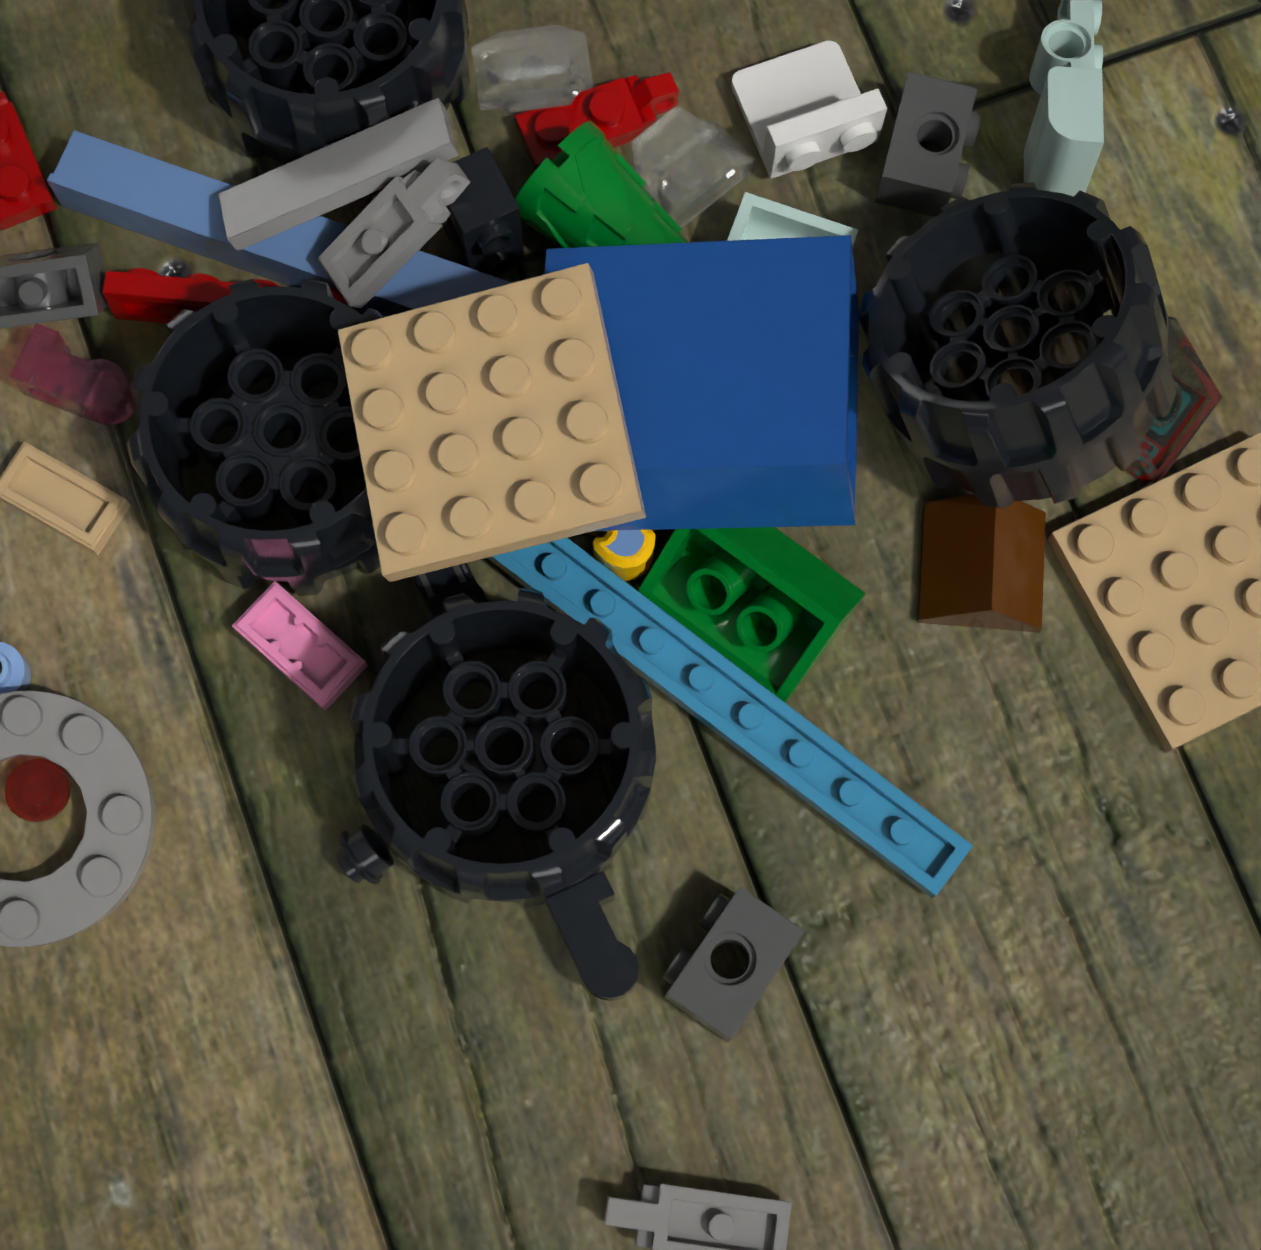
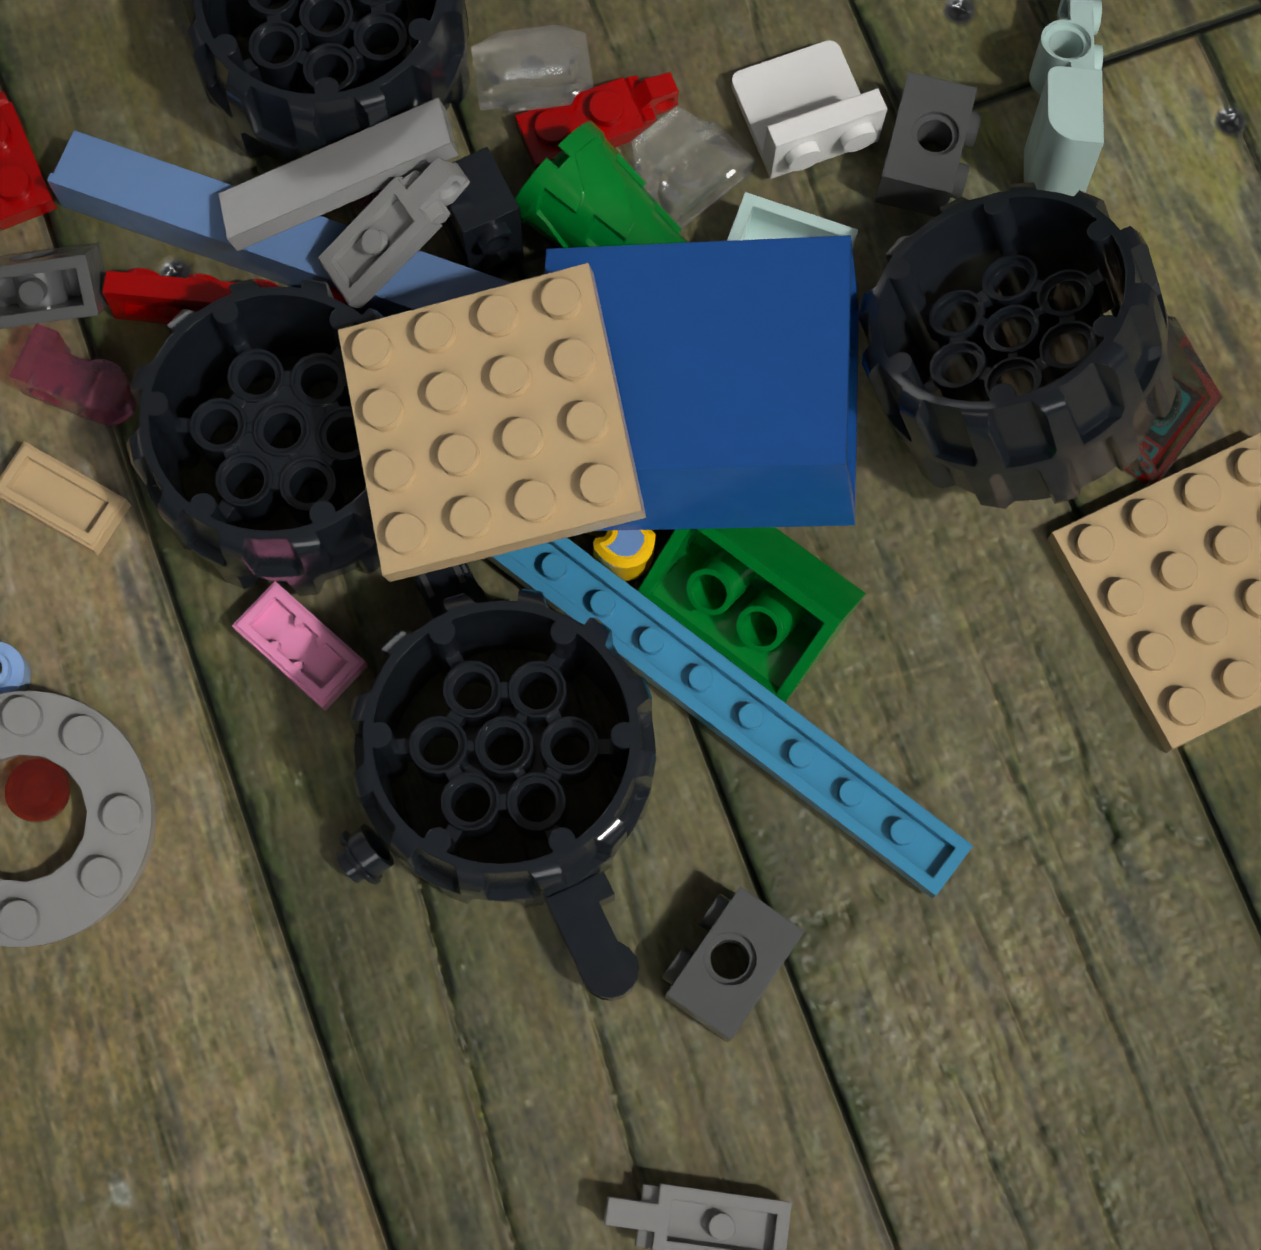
reddish brown slope [918,494,1046,633] -> none

